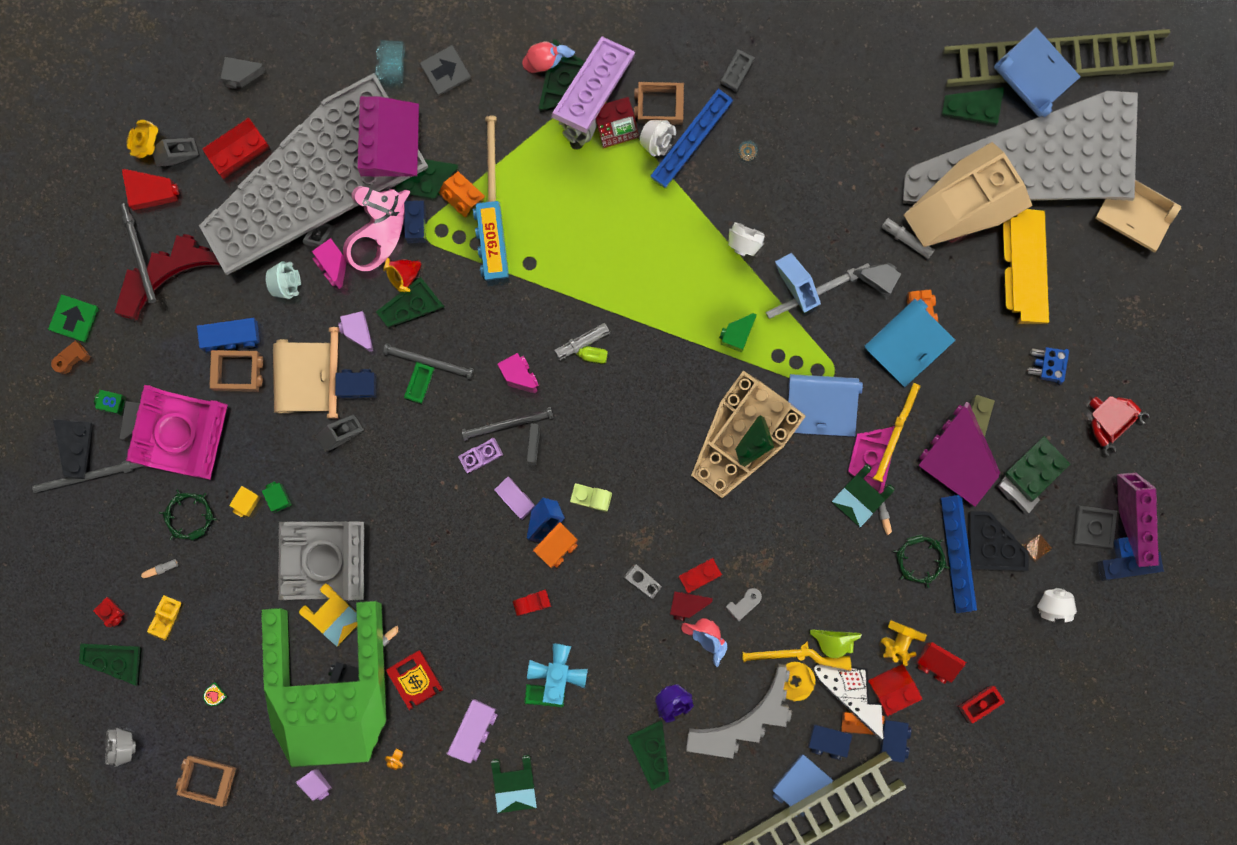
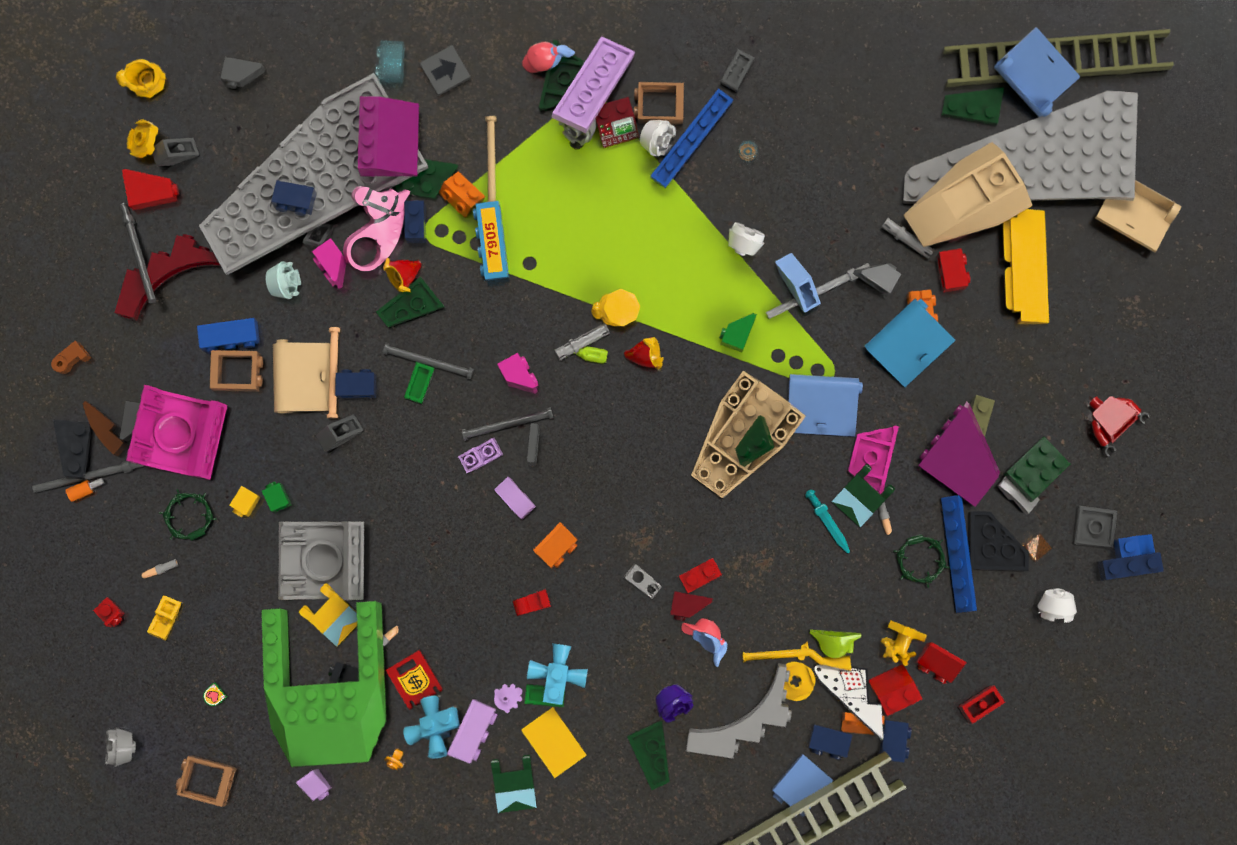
green tile [48,294,99,343] -> none
dark green wing [79,643,140,686] -> none
green brick [94,390,127,416] -> none
red slope [202,118,270,180] -> none
lavender slope [338,311,373,352] -> none
blue slope [527,498,564,543] -> none
yellowish green plate [570,483,612,512] -> none
light grey leg [725,588,762,622] -> none
yellow piece [872,383,921,483] -> none
blue piece [1028,347,1069,385] -> none
magenta slope [1117,473,1159,567] -> none
none -> orange piece [66,478,104,502]
none -> reddish brown slope [83,401,128,457]
none -> yellow piece [116,59,166,98]
none -> dark blue brick [271,180,317,216]
none -> medium azure brick [403,696,460,759]
none -> lavender piece [494,684,522,713]
none -> yellow tile [521,707,586,778]
none -> yellow piece [591,289,640,326]
none -> hat [624,337,663,369]
none -> teal sword [805,490,850,553]
none -> red brick [936,248,970,293]

